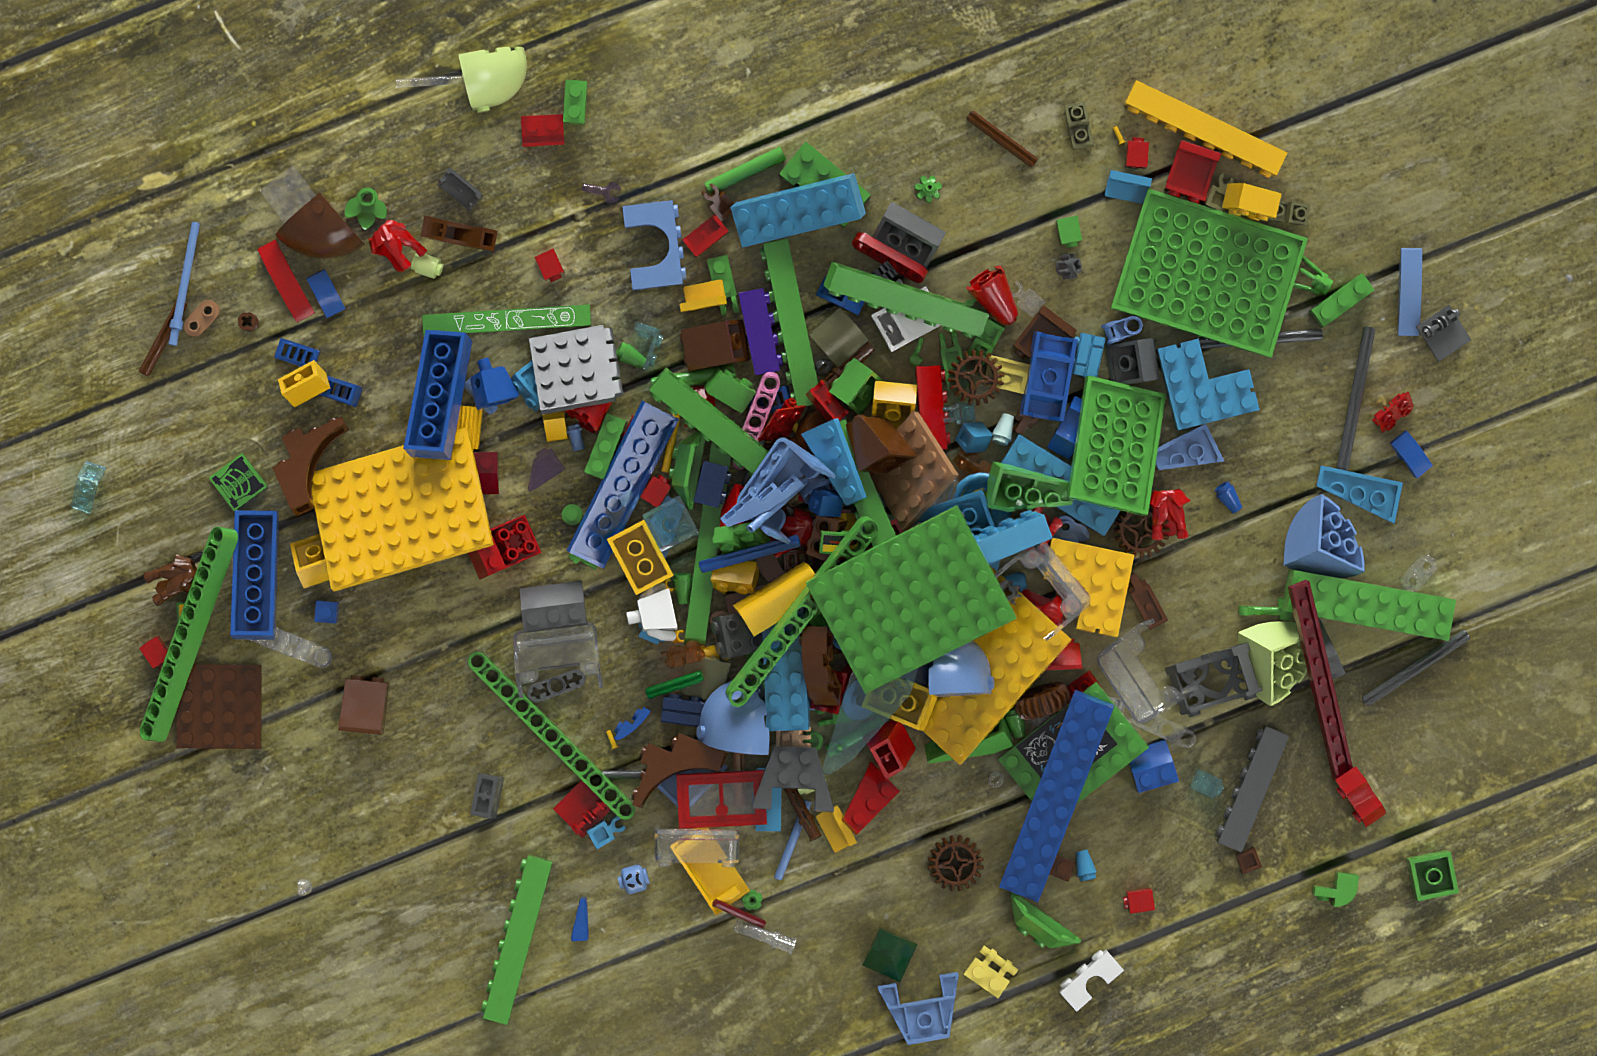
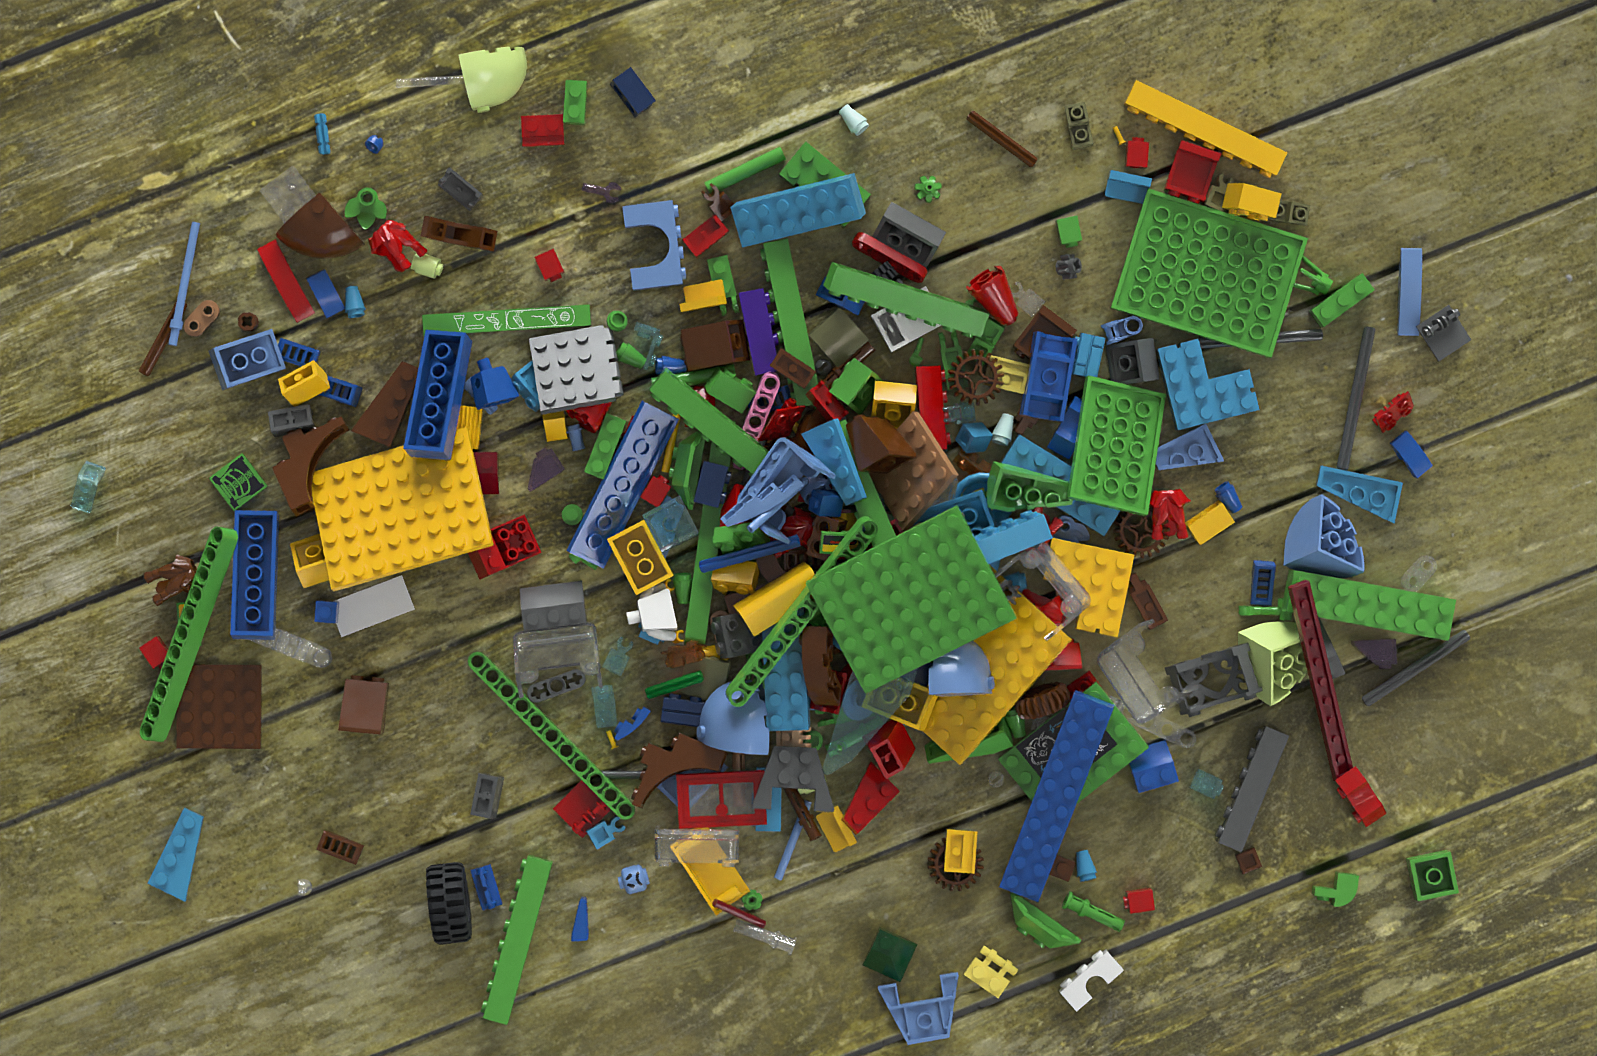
none -> dark azure wing [147,808,204,902]
none -> medium blue slope [209,329,286,390]
none -> dark grey hinge [268,404,315,437]
none -> dark azure axle [314,113,330,155]
none -> reddish brown slope [316,829,364,865]
none -> white sticker [333,575,415,637]
none -> dark azure cone [345,286,366,318]
none -> reddish brown wedge [351,361,418,447]
none -> blue hinge [365,135,383,154]
none -> black tyre [426,862,472,945]
none -> blue hinge [471,864,502,910]
none -> clear light blue bracket [591,684,618,728]
none -> clear light blue plate [602,637,633,677]
none -> bright green plate [606,311,628,332]
none -> dark blue hinge [610,67,656,118]
none -> blue cone [655,355,686,374]
none -> reddish brown plate [770,348,816,389]
none -> light aqua cone [839,104,869,136]
none -> yellow plate [944,829,978,874]
none -> bright green pin [1062,891,1125,932]
none -> yellow hinge [1185,500,1235,545]
none -> blue slope [1250,560,1276,606]
none -> clear purple slope [1351,638,1397,669]

